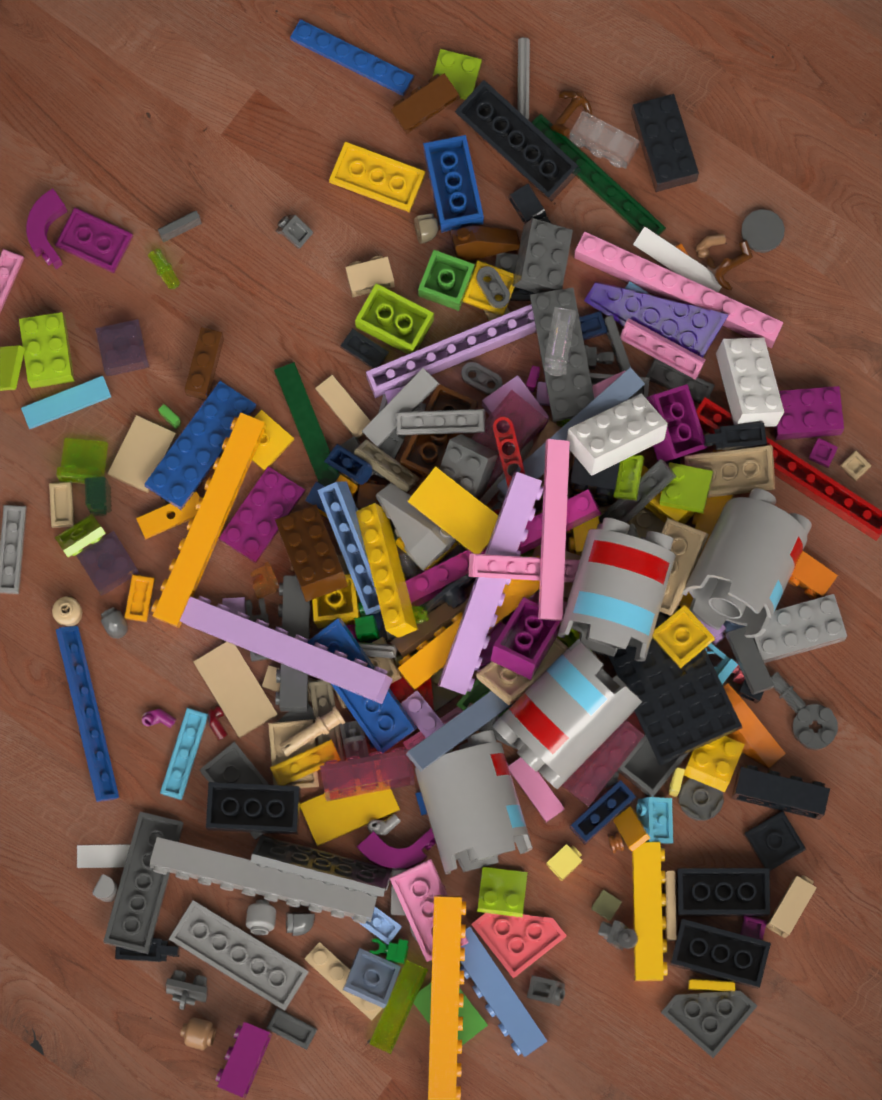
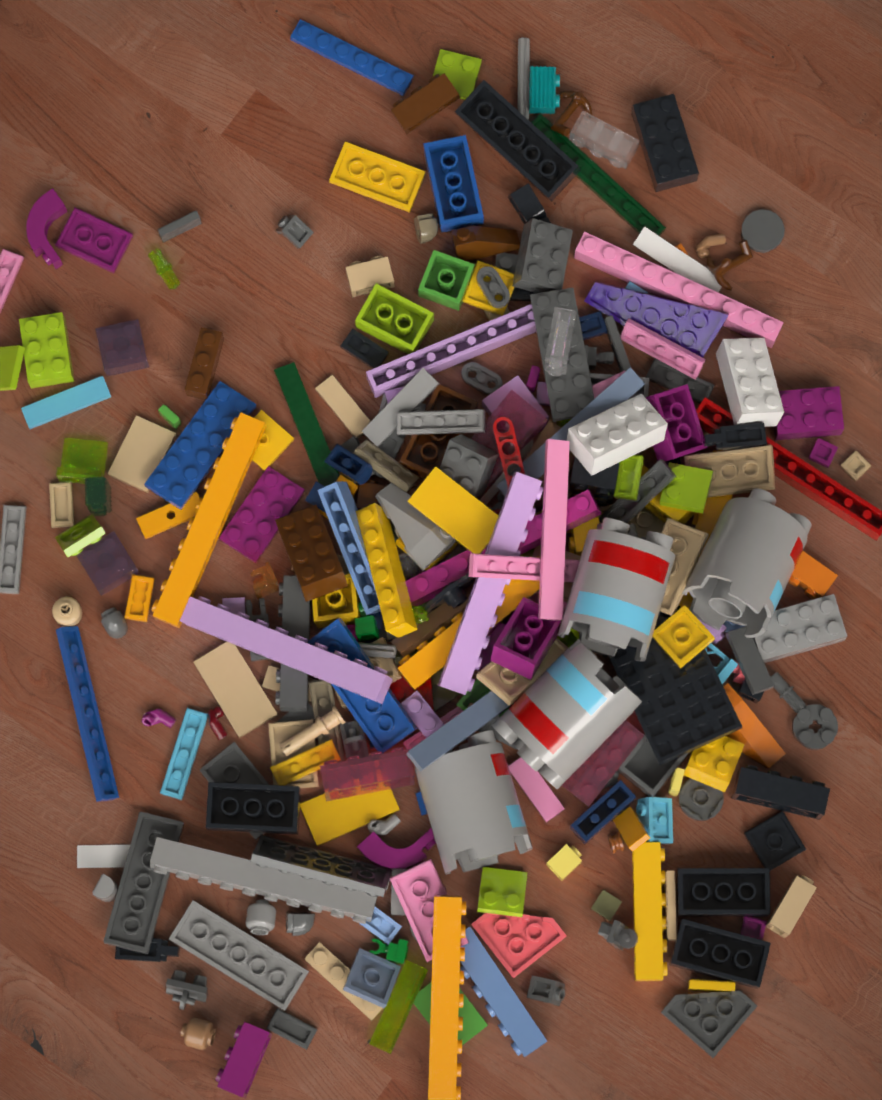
none -> teal brick [529,66,560,114]

